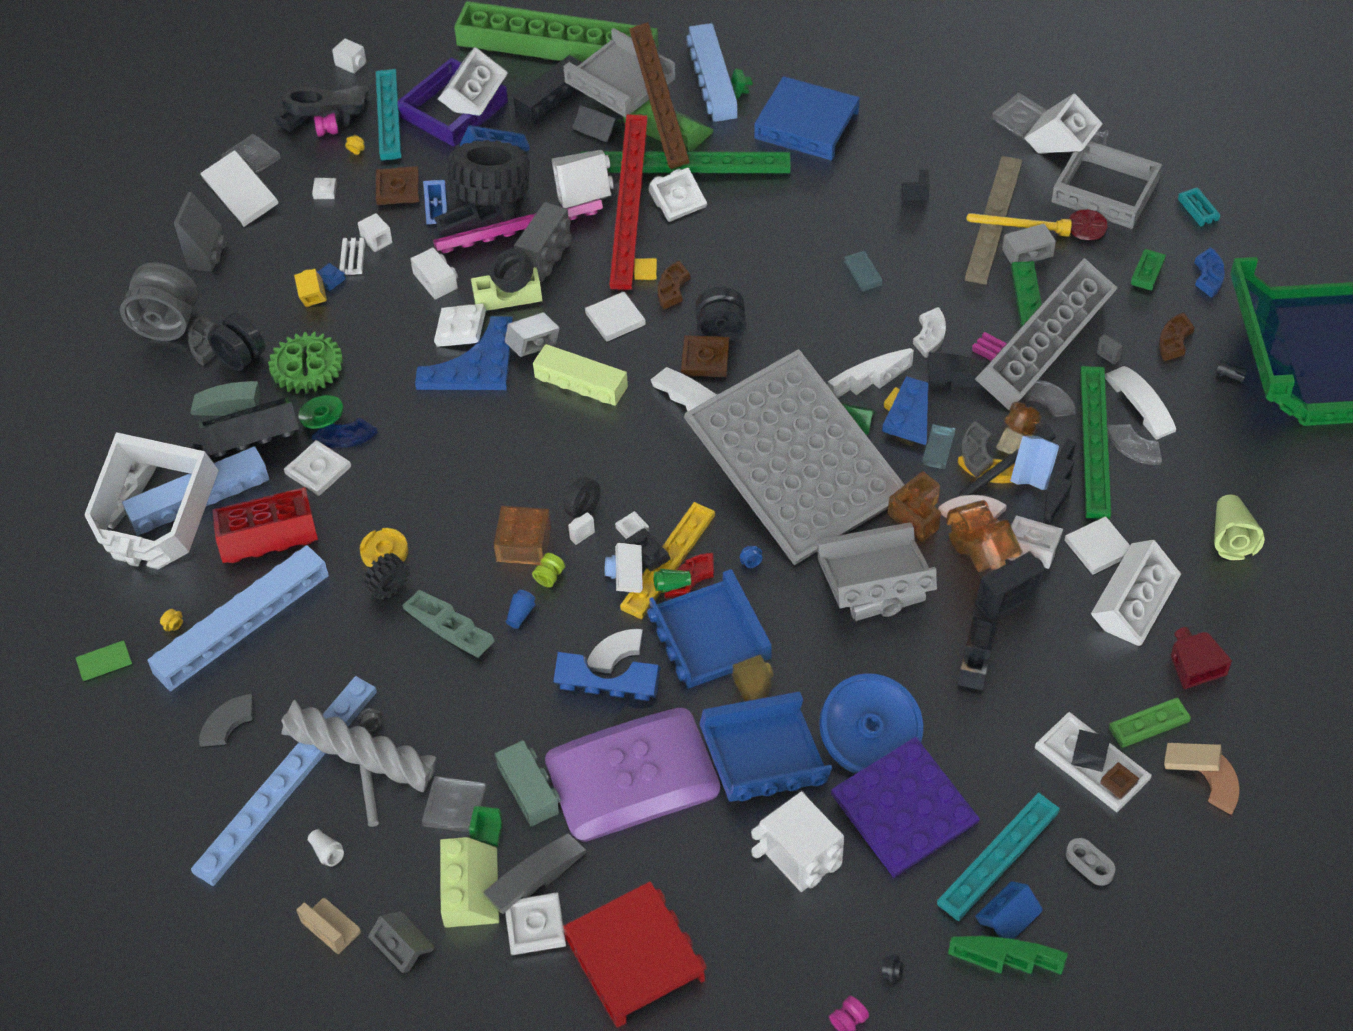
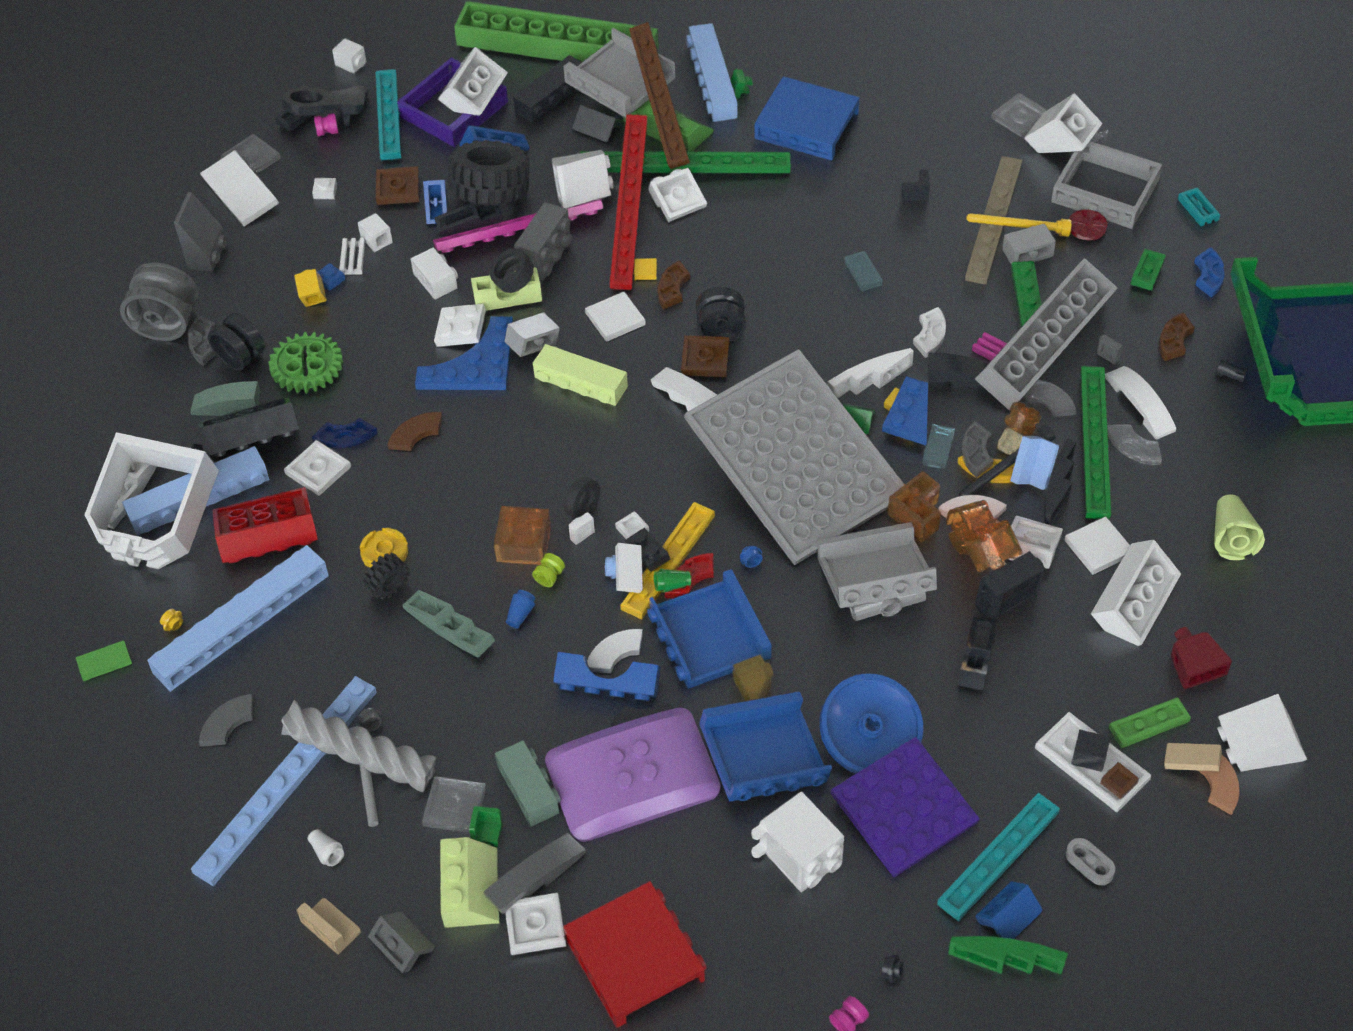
green dish [298,395,344,429] -> none
yellow plate [345,135,365,154] -> none
none -> reddish brown tile [388,412,443,451]
none -> white slope [1217,694,1307,771]

